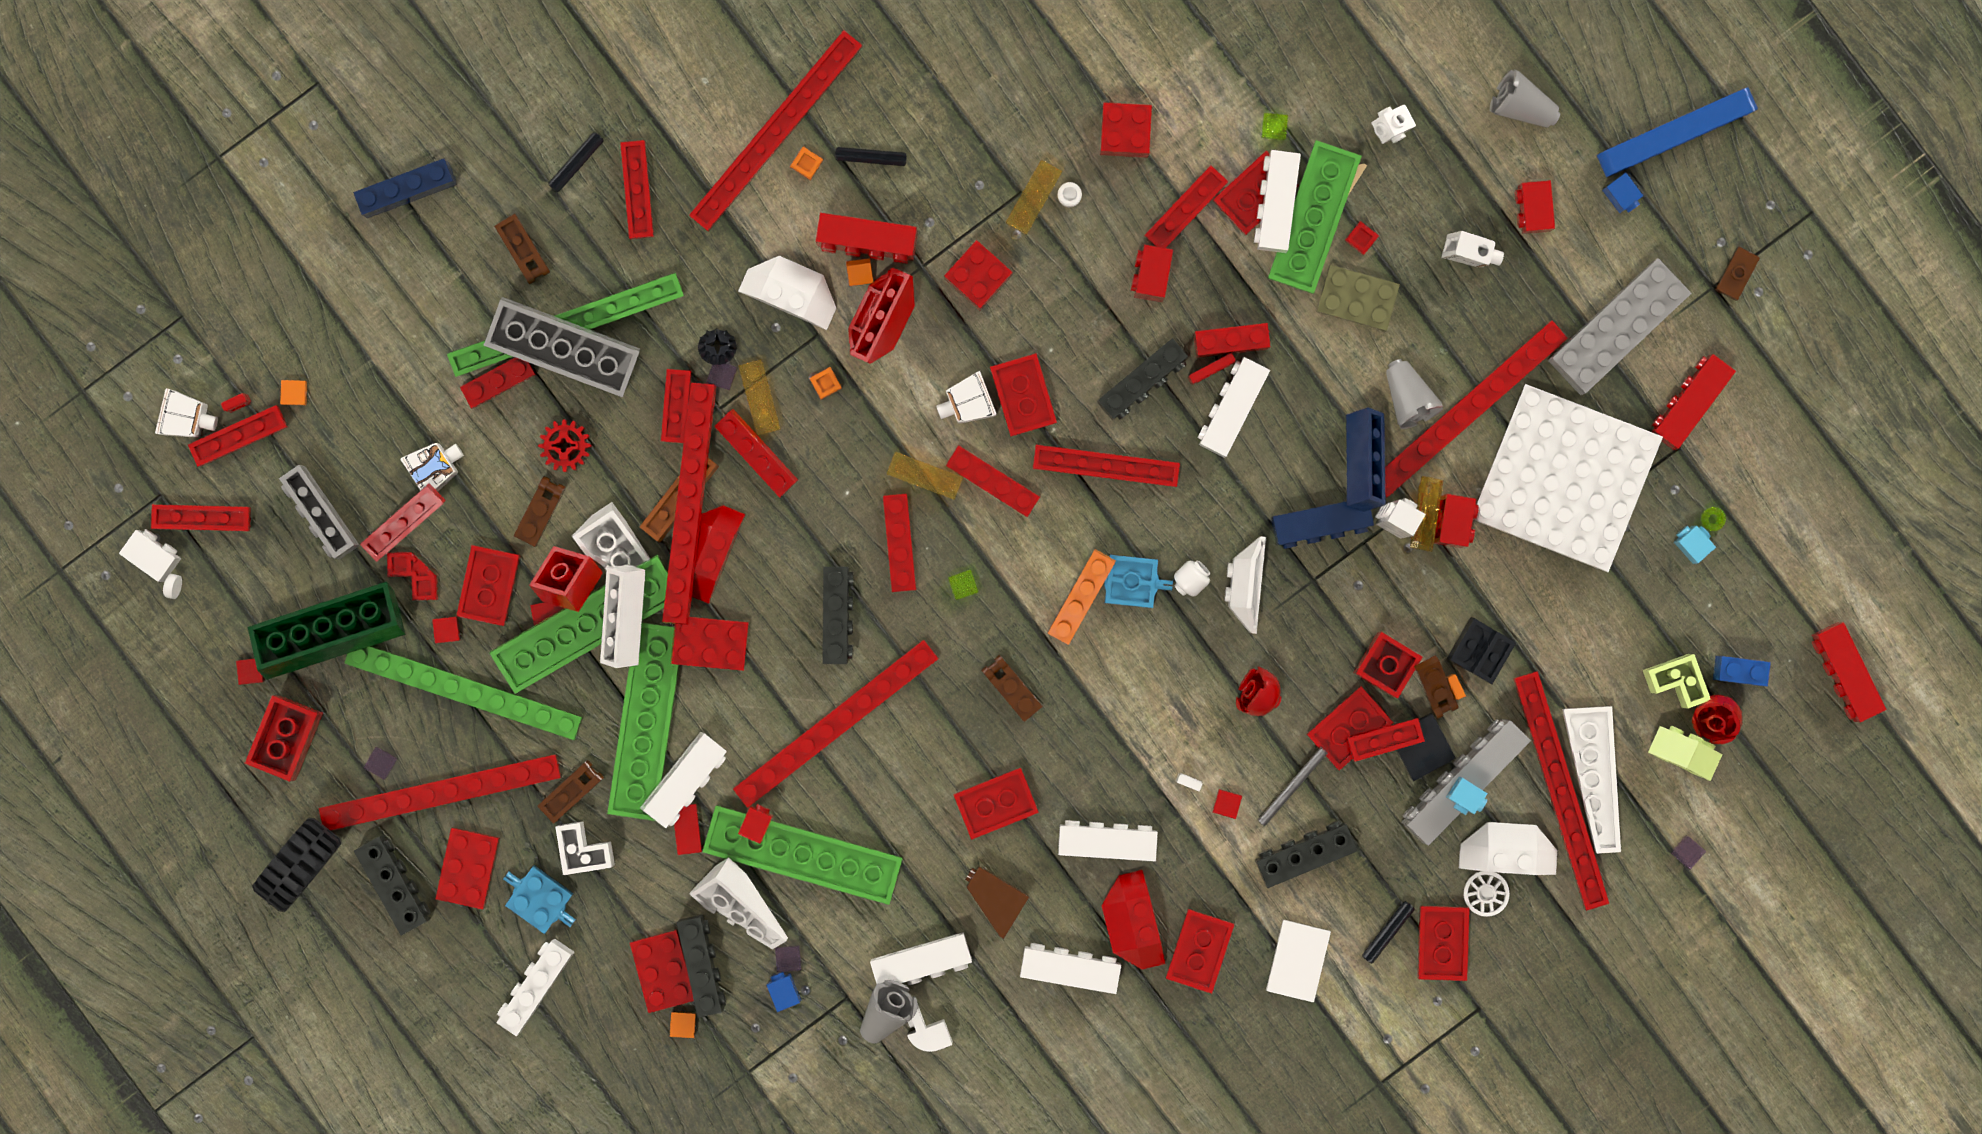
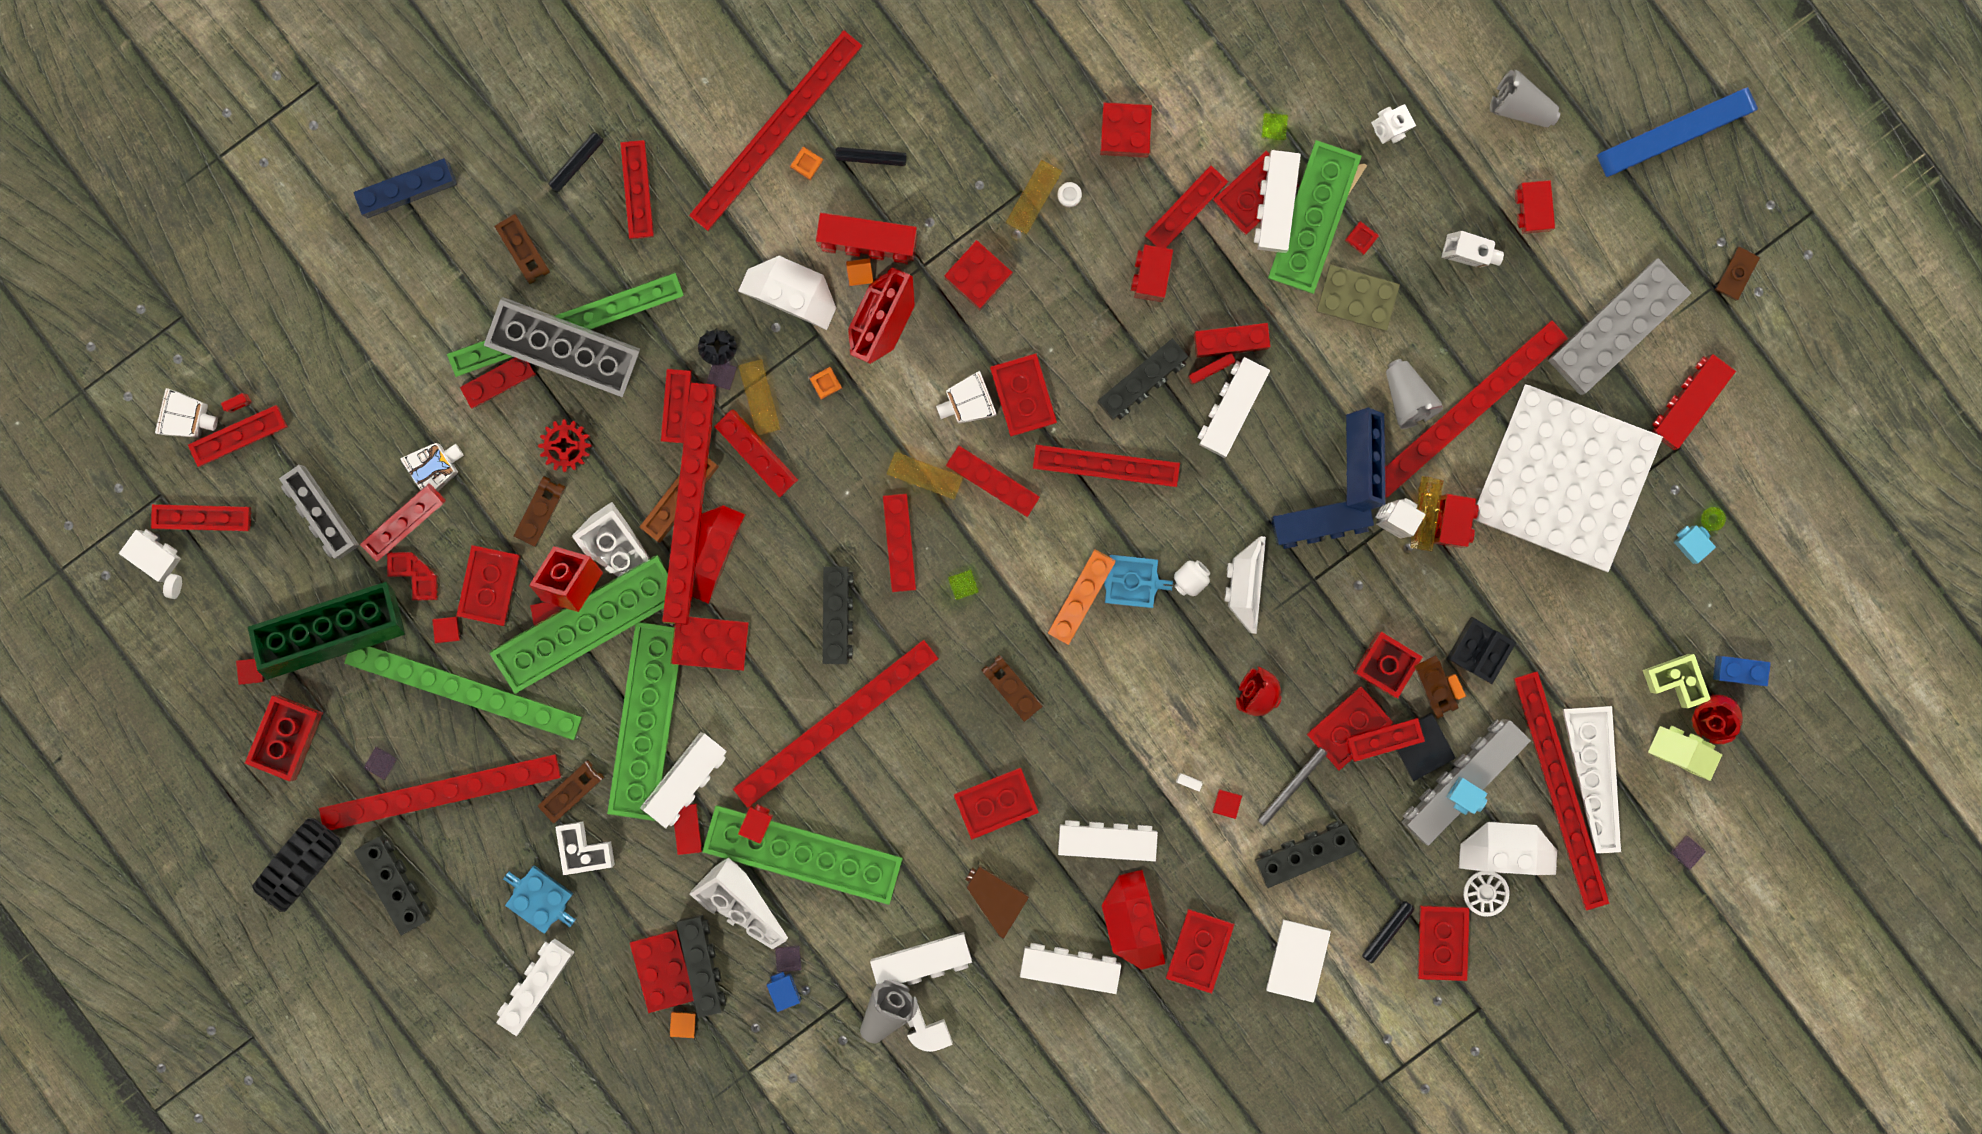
orange tile [280,380,307,405] -> none
red plate [435,827,500,910] -> none
white brick [600,565,645,668] -> none
blue brick [1602,173,1643,213] -> none
red brick [1812,622,1887,723] -> none

